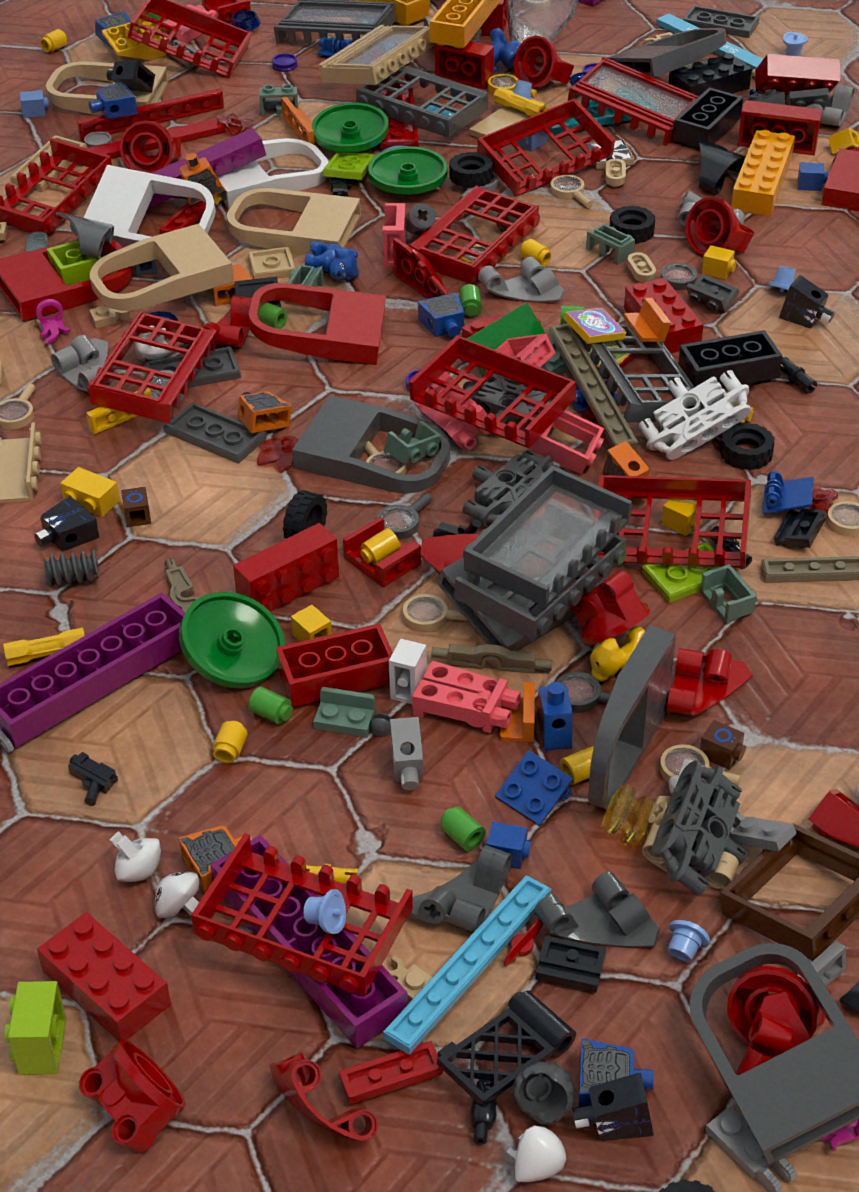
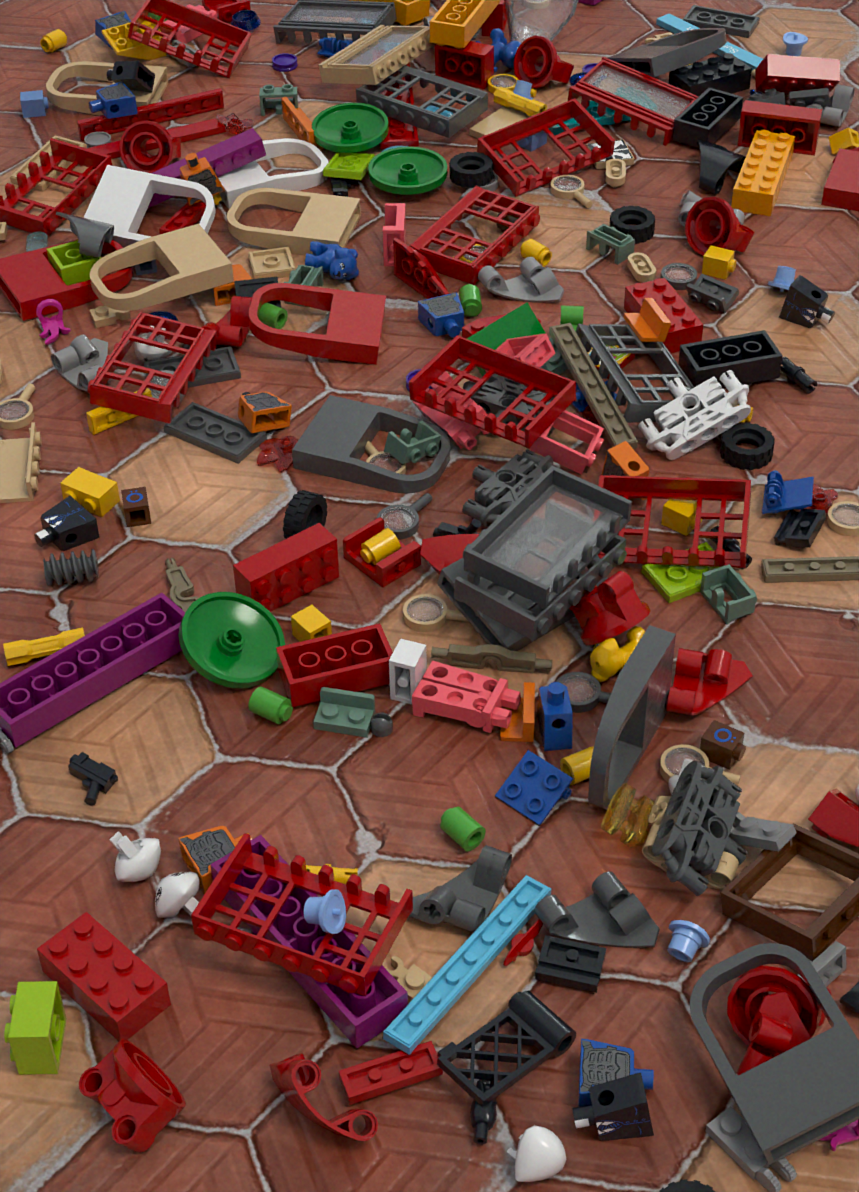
yellow brick [213,721,248,763] -> none
light grey torso [390,717,423,790] -> none
dark grey piece [406,203,435,235] -> none
blue brick [486,822,532,869] -> none
dark grey hair [513,1061,575,1125] -> none
tile [564,308,627,344] -> none
blue brick [797,162,828,191] -> none

